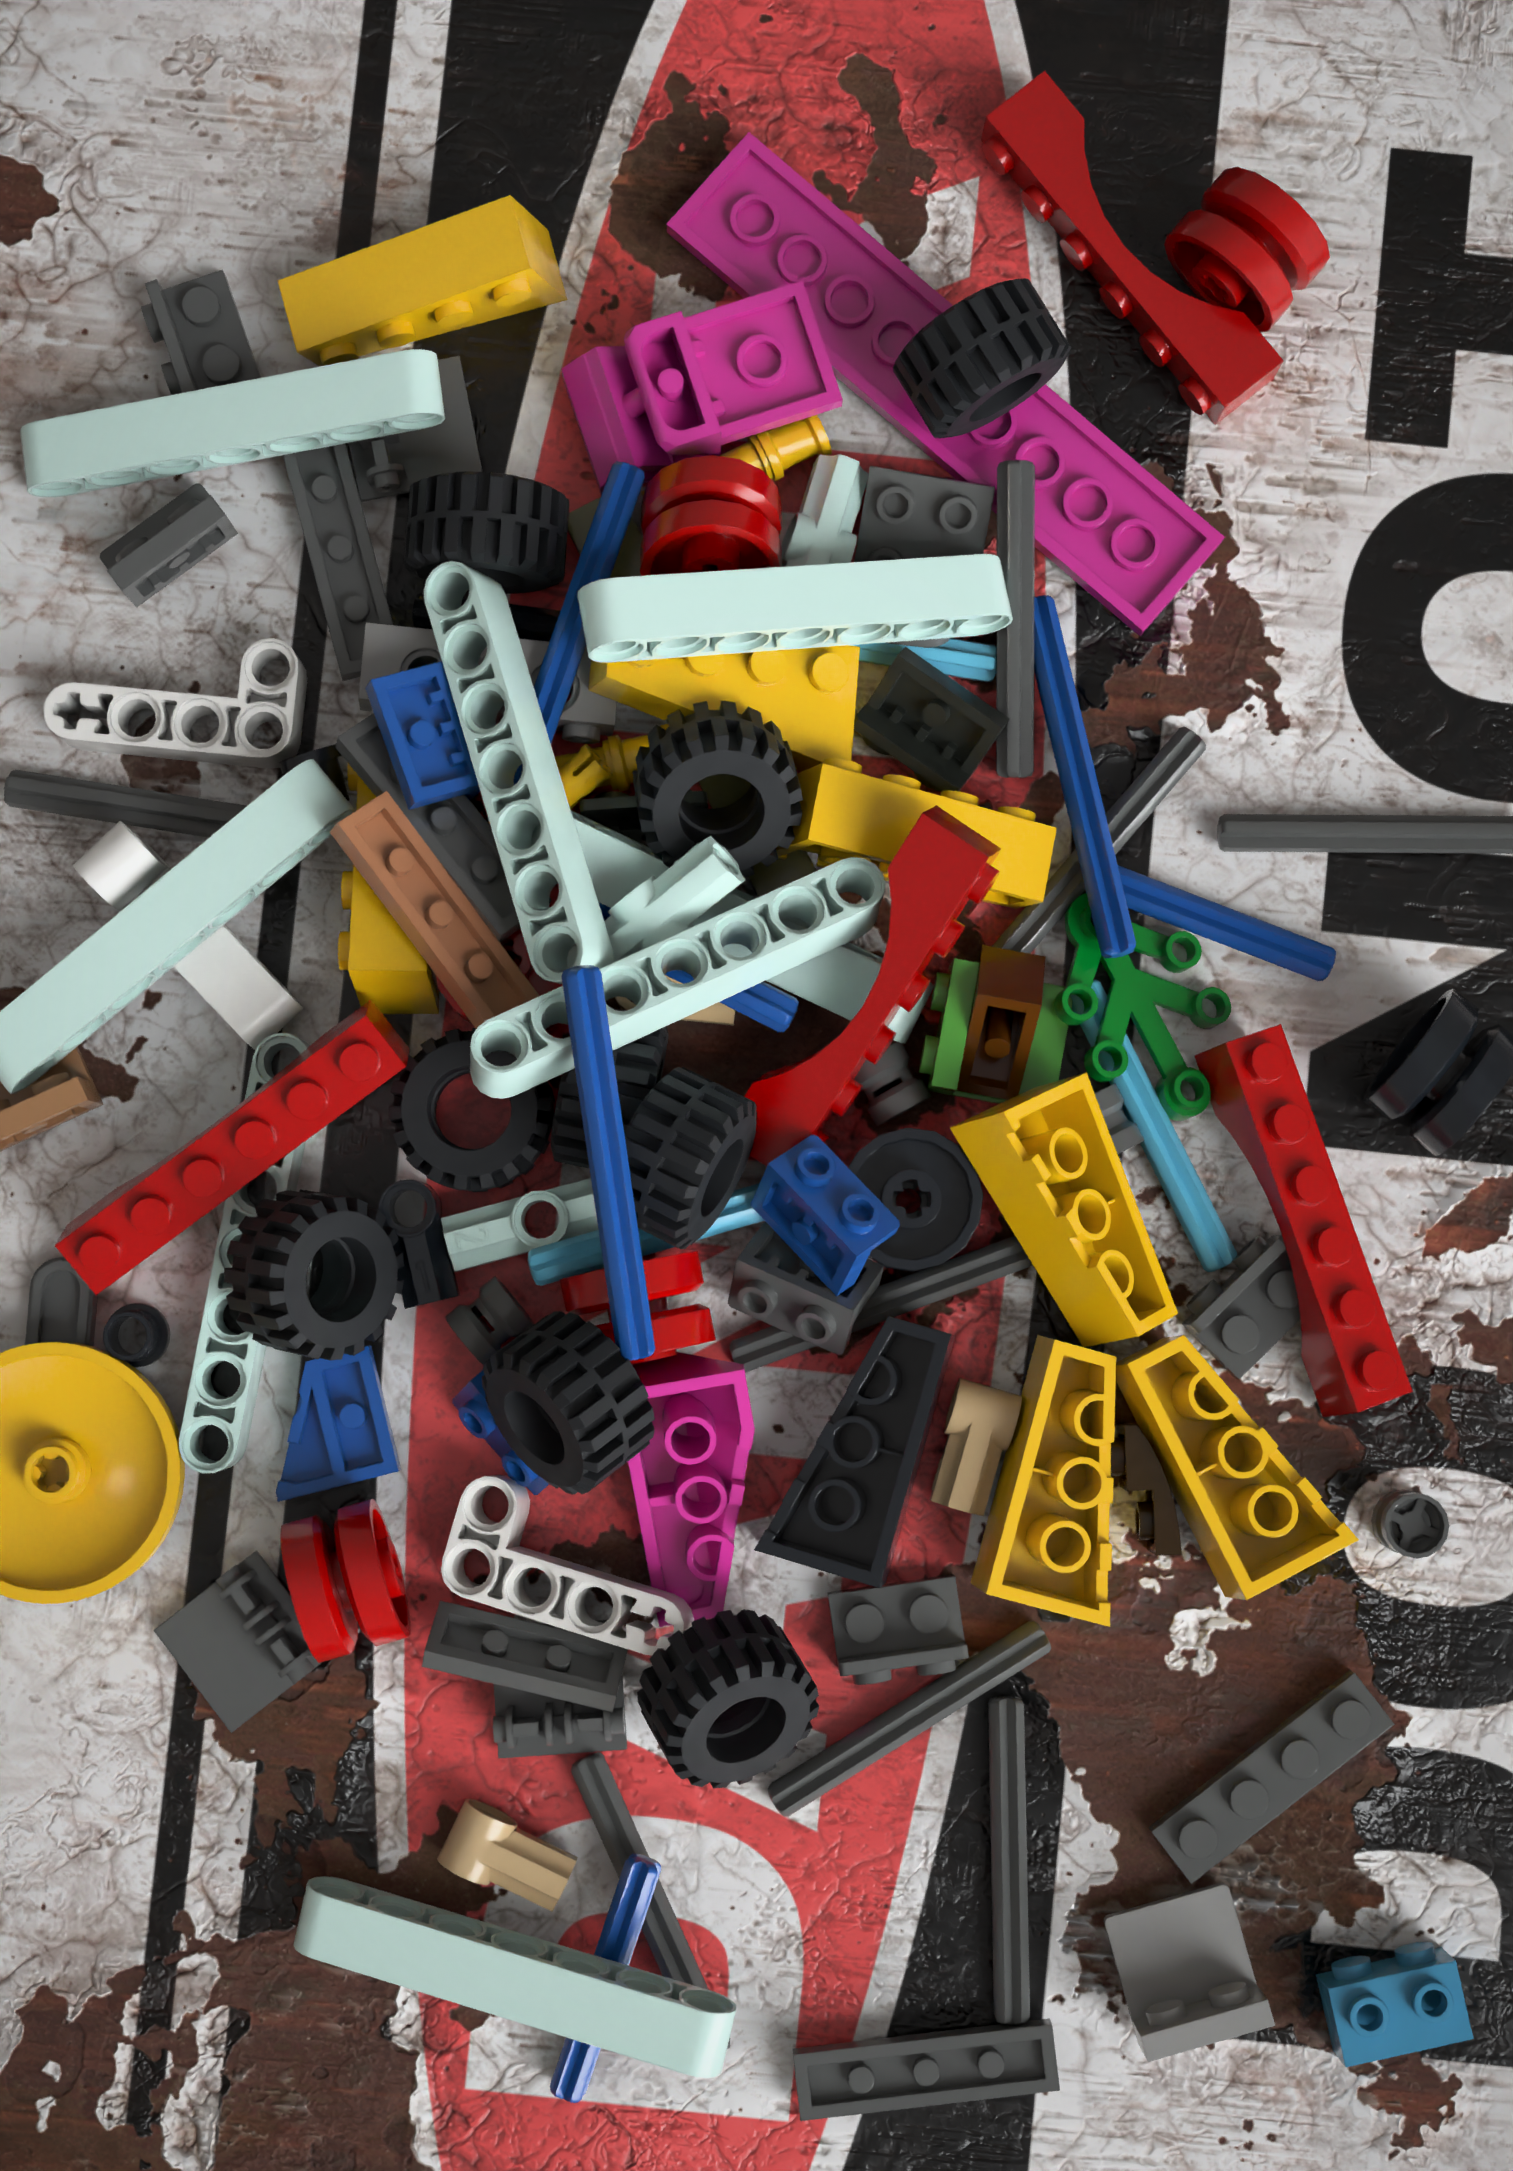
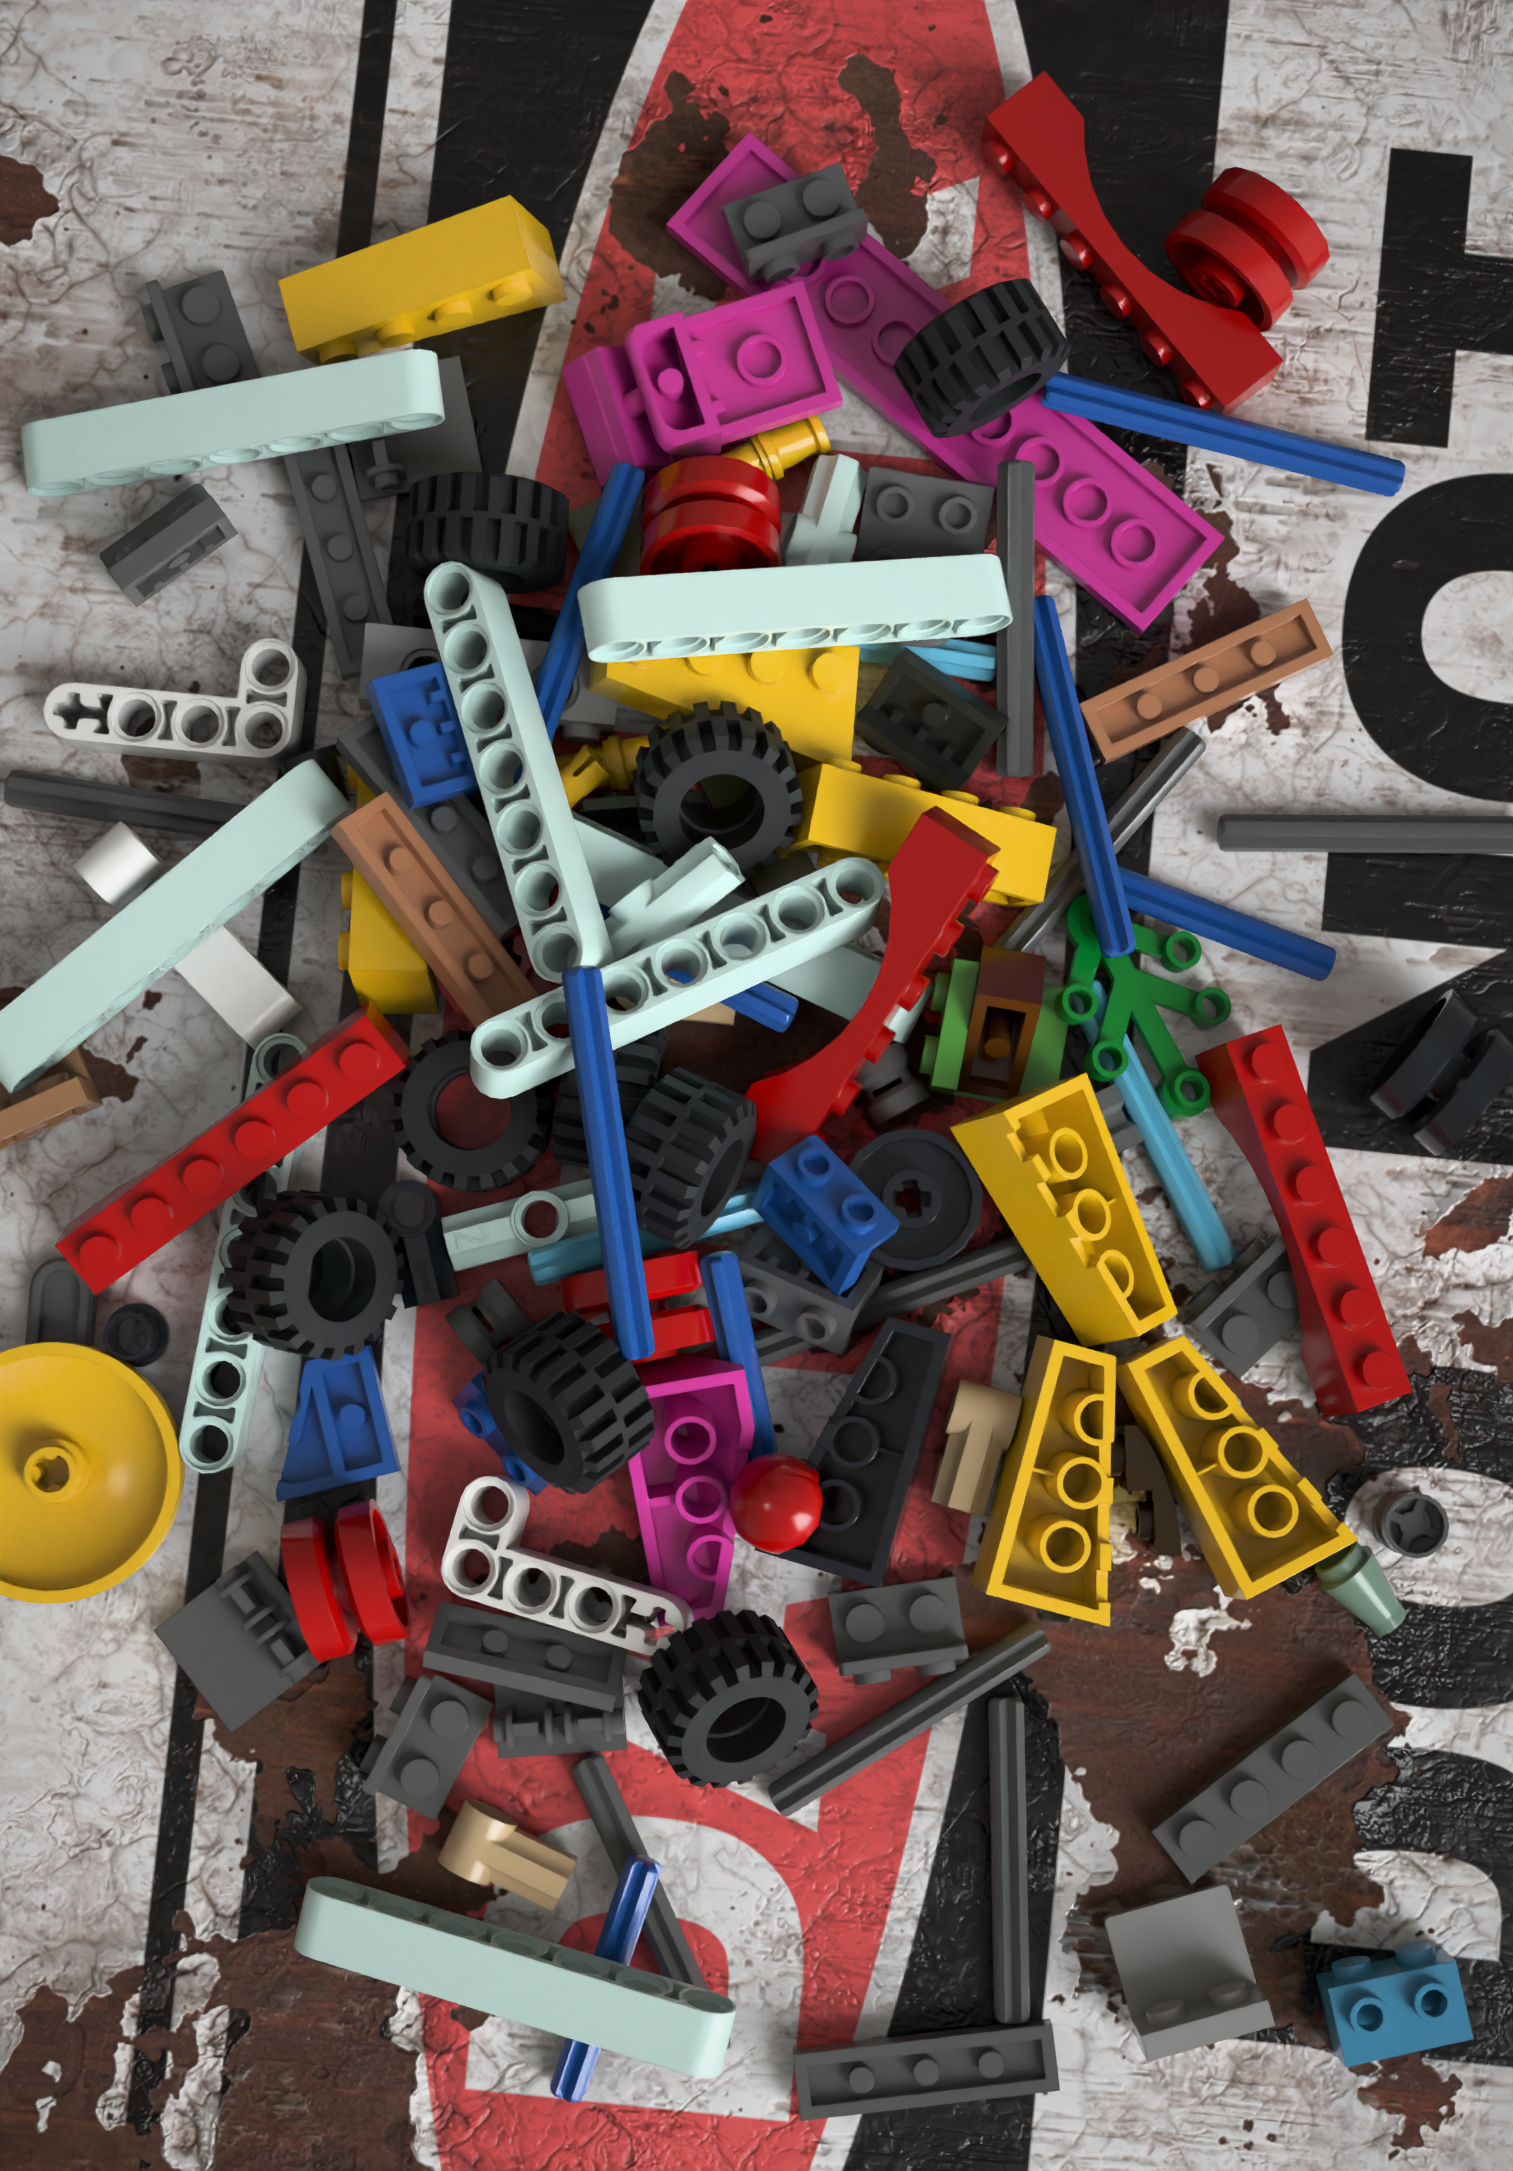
none -> dark grey bracket [359,1668,495,1821]
none -> blue axle [700,1250,778,1463]
none -> dark grey bracket [722,163,868,284]
none -> red hair [728,1453,823,1554]
none -> blue axle [1040,371,1405,497]
none -> nougat plate [1079,598,1334,765]
none -> sand green cone [1315,1541,1407,1636]

